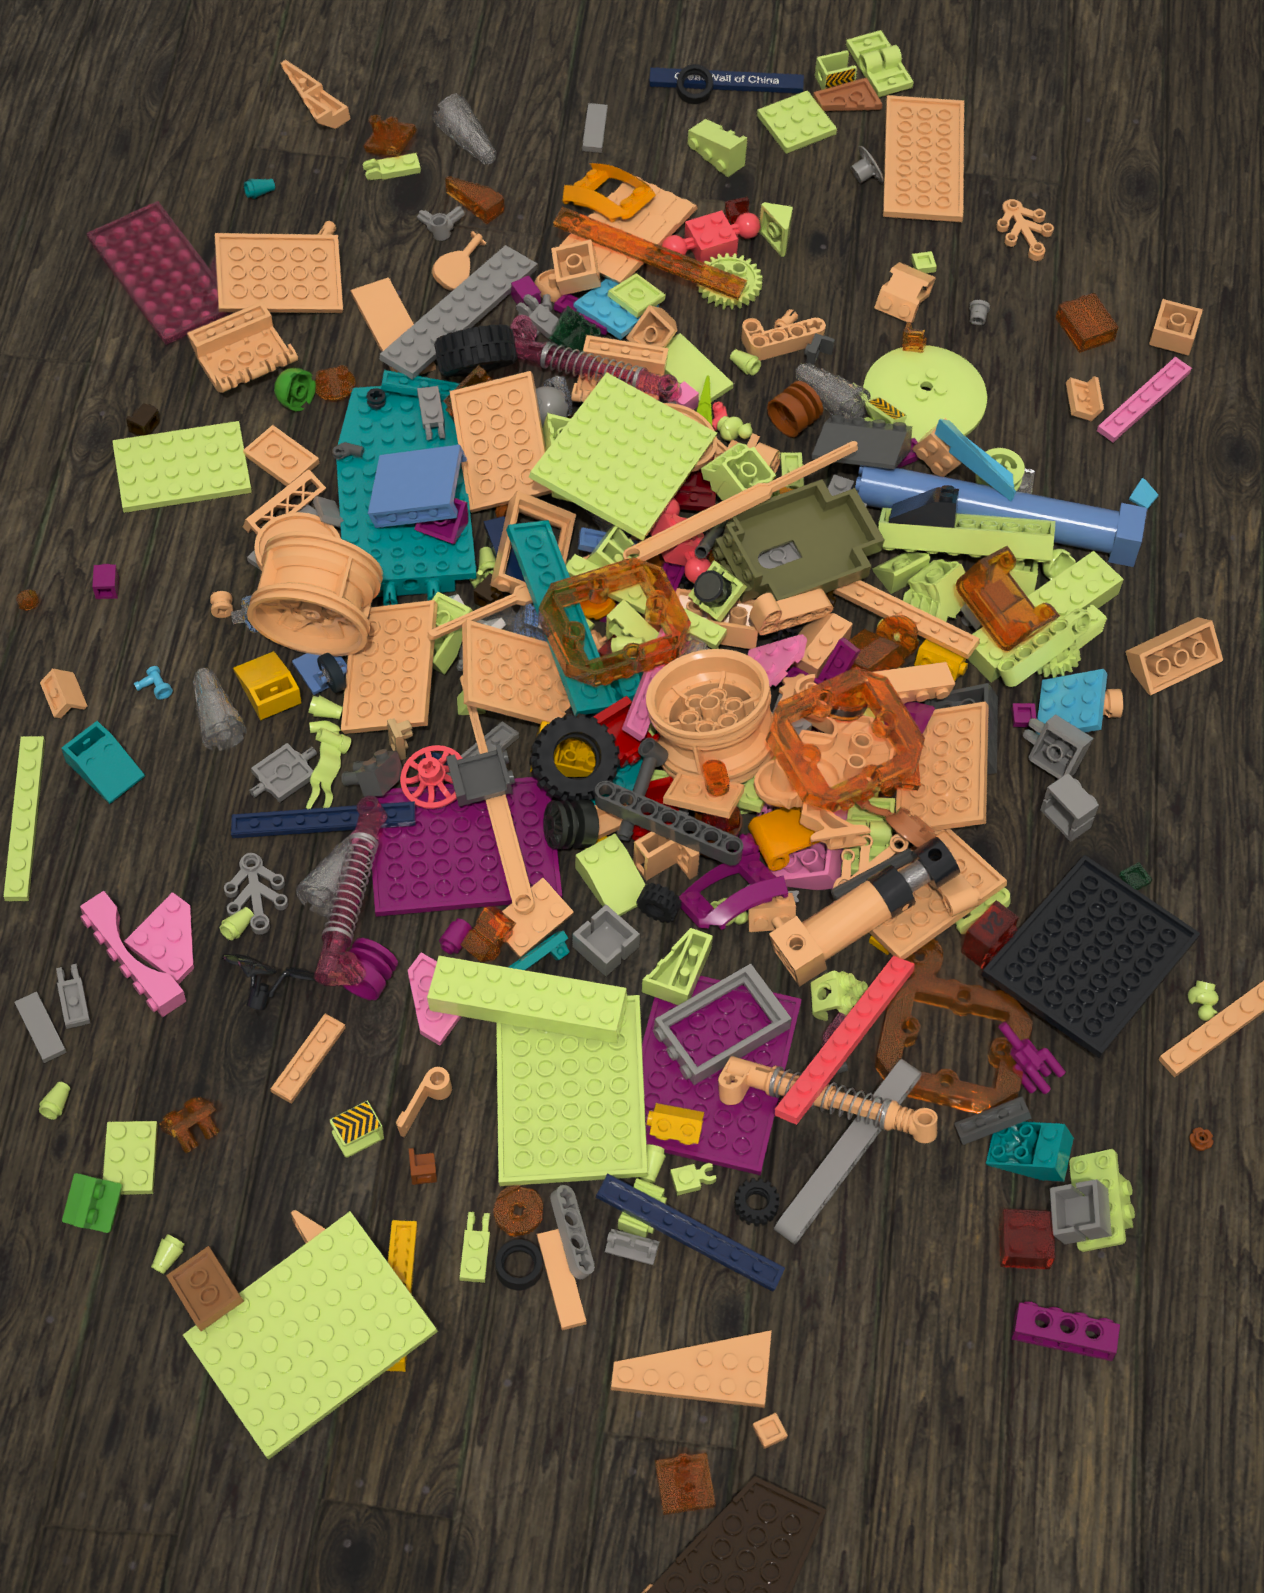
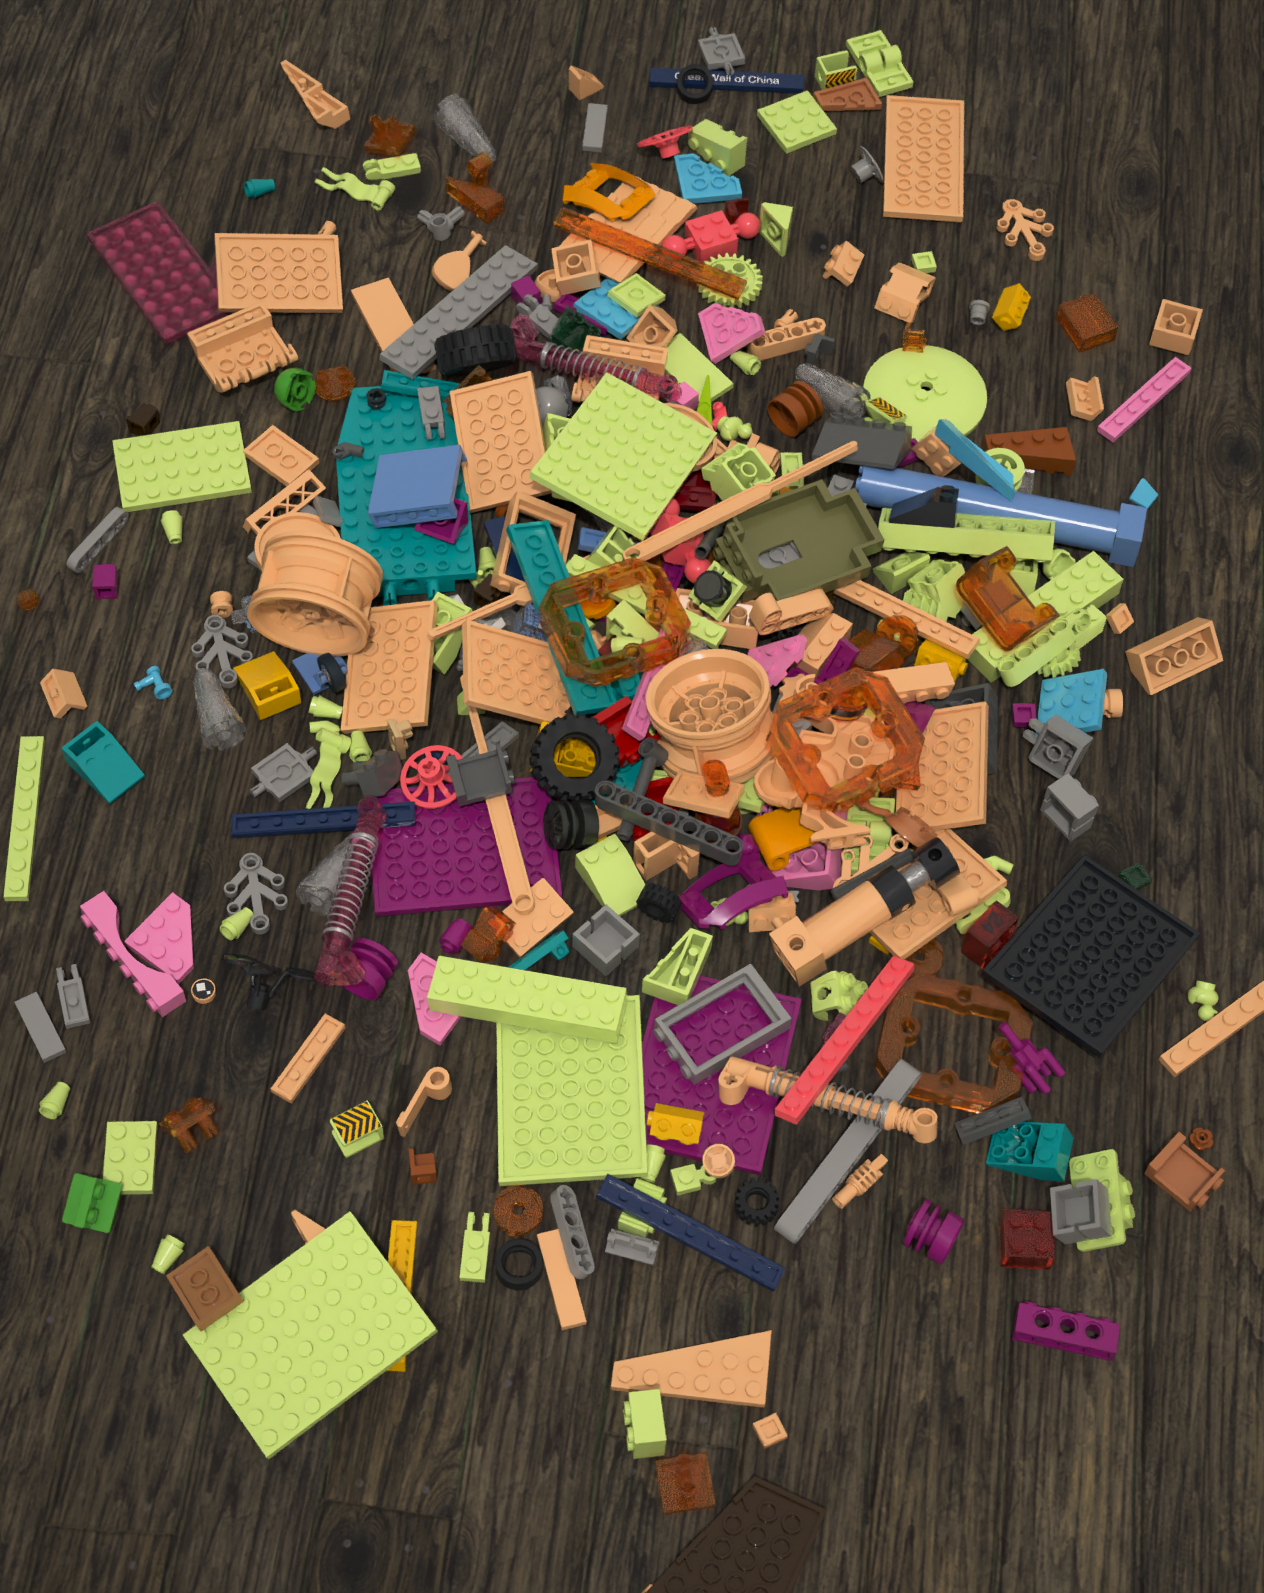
none -> light grey beam [67,507,129,573]
none -> yellowish green cone [161,510,182,544]
none -> light grey plant [191,615,253,689]
none -> tile [191,979,216,1004]
none -> yellowish green flag [314,167,395,211]
none -> yellowish green cone [349,730,372,762]
none -> clear orange piece [466,152,493,192]
none -> light nougat slope [569,65,604,100]
none -> yellowish green brick [623,1389,666,1459]
none -> coral wheel [637,126,693,158]
none -> medium azure plate [674,153,742,204]
none -> light grey plate [698,27,745,75]
none -> bright pink plate [698,303,765,364]
none -> light nougat wheel [703,1144,735,1178]
none -> light nougat bracket [822,241,864,287]
none -> light nougat hinge [832,1154,888,1209]
none -> magenta wheel [903,1199,965,1265]
none -> dark orange wedge [982,427,1076,476]
none -> yellowish green arm [984,856,1014,875]
none -> yellow brick [992,283,1031,331]
none -> light nougat plate [1106,603,1134,634]
none -> nougat panel [1144,1132,1225,1212]

